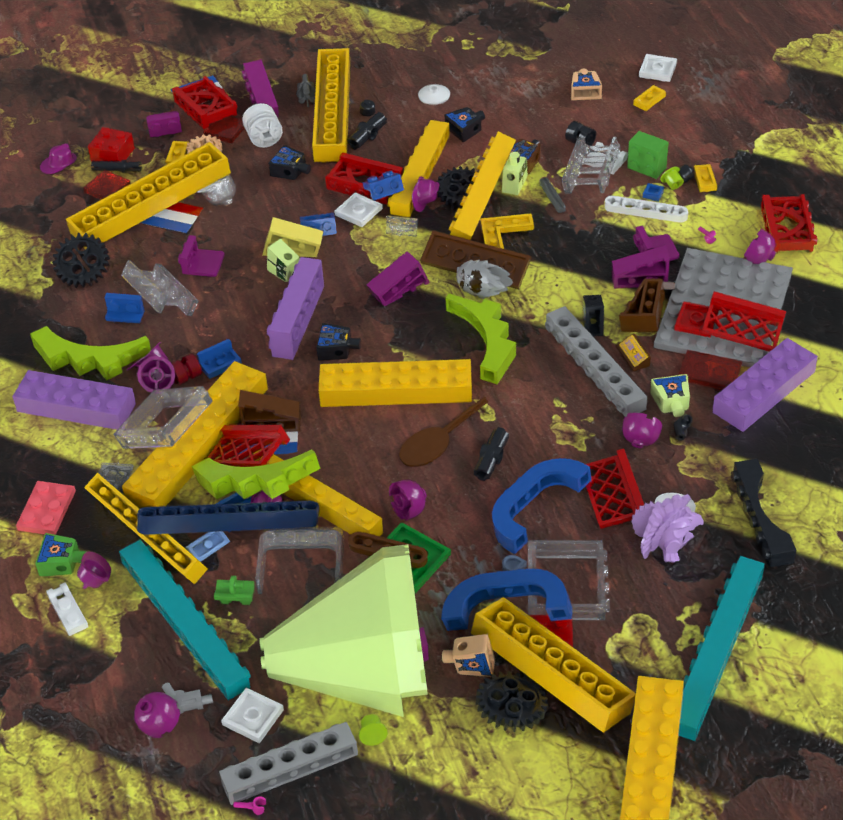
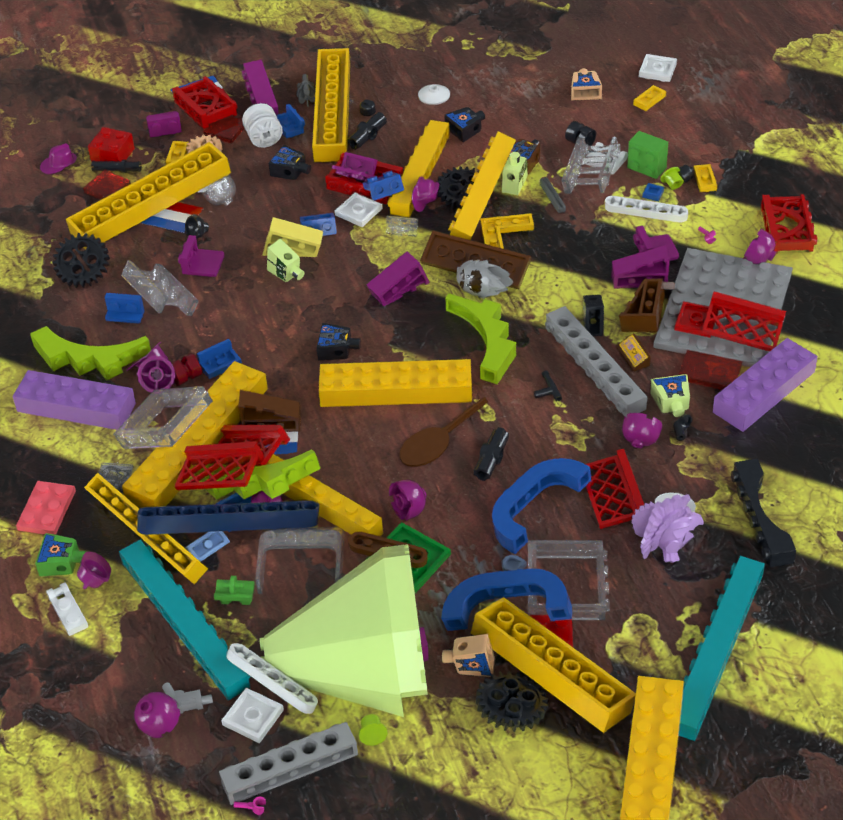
medium lavender brick [267,257,324,360] -> none
none -> red fence [174,441,264,490]
none -> black piece [185,214,209,239]
none -> white beam [226,643,318,714]
none -> blue bracket [276,104,305,139]
none -> magenta bracket [332,152,378,181]
none -> black piece [534,370,562,401]

